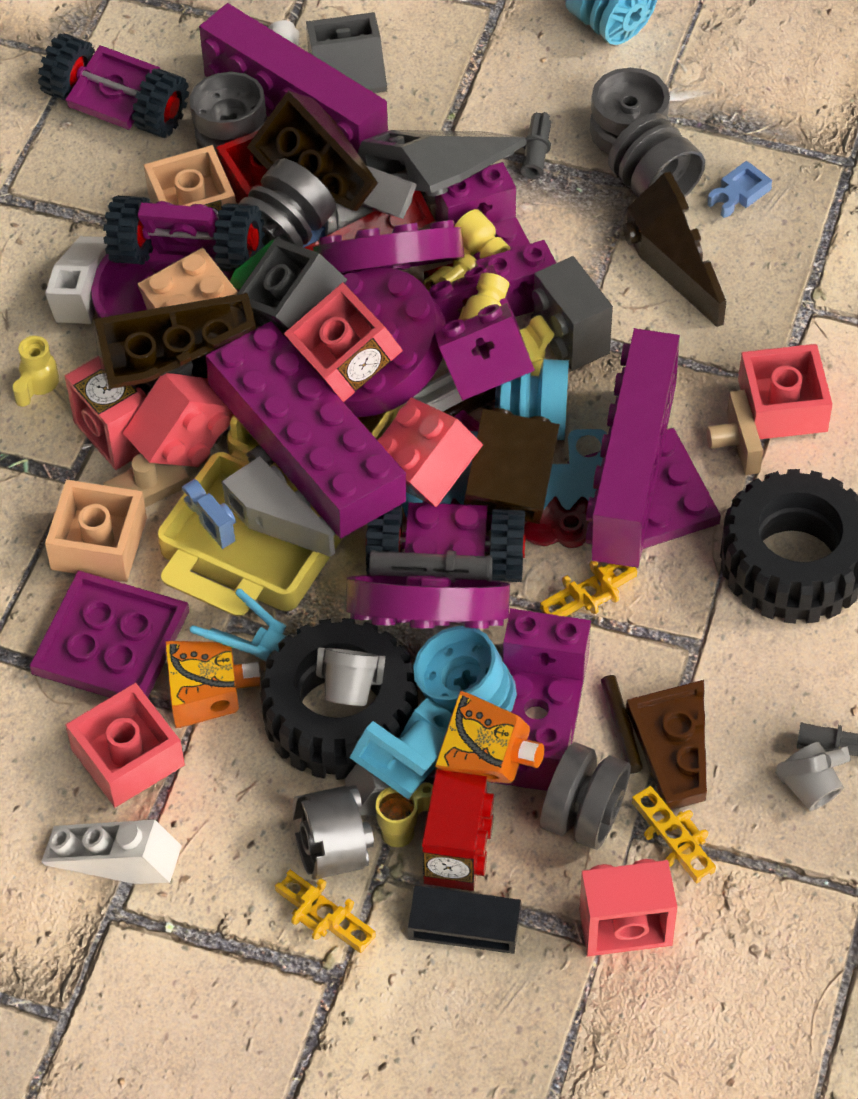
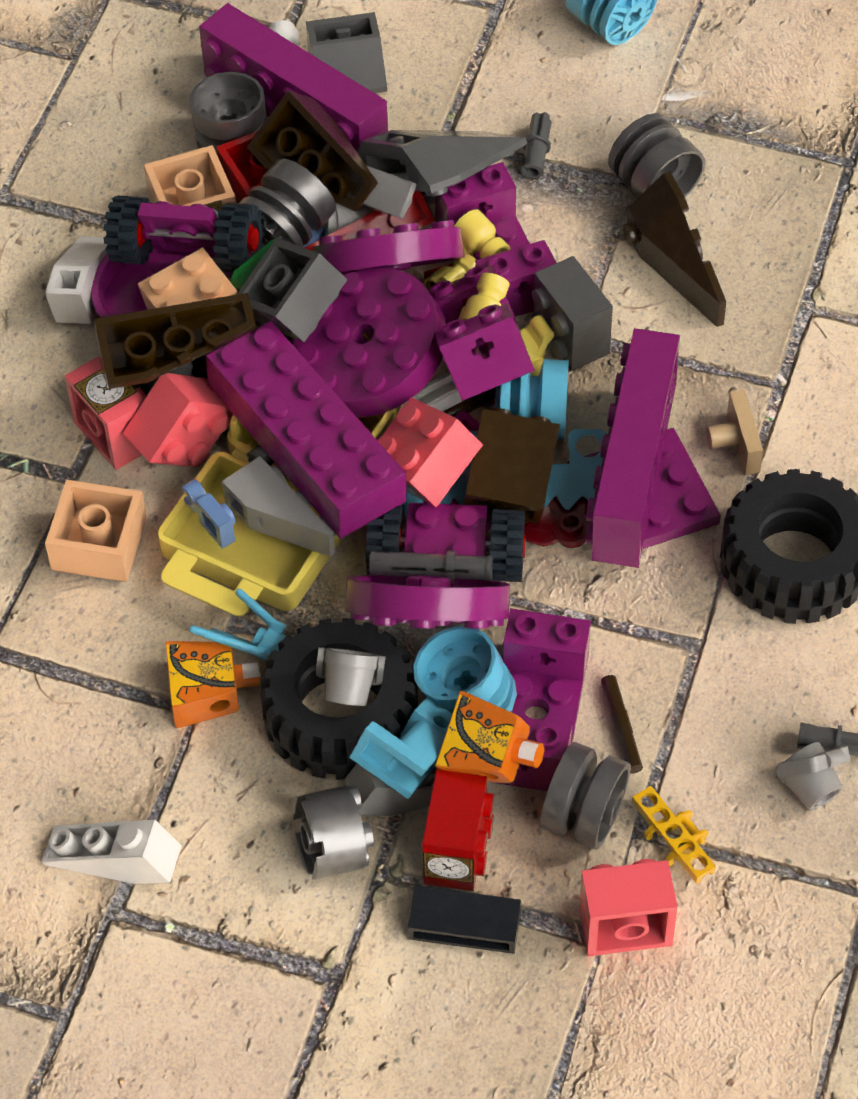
light yellow piece [13,336,59,407] -> none
magenta plate [30,570,189,698] -> none
plate [38,33,189,138] -> none
coral brick [65,683,185,808] -> none
tan tile [103,454,190,508] -> none
yellow piece [275,869,376,953] -> none
coral brick [284,282,403,402] -> none
light yellow piece [375,782,433,847] -> none
yellow piece [540,561,637,617] -> none
flat silver wheel [590,67,670,154] -> none
reddish brown wing [626,680,707,810] -> none
medium blue plate [707,161,772,218] -> none
coral brick [738,344,833,439] -> none

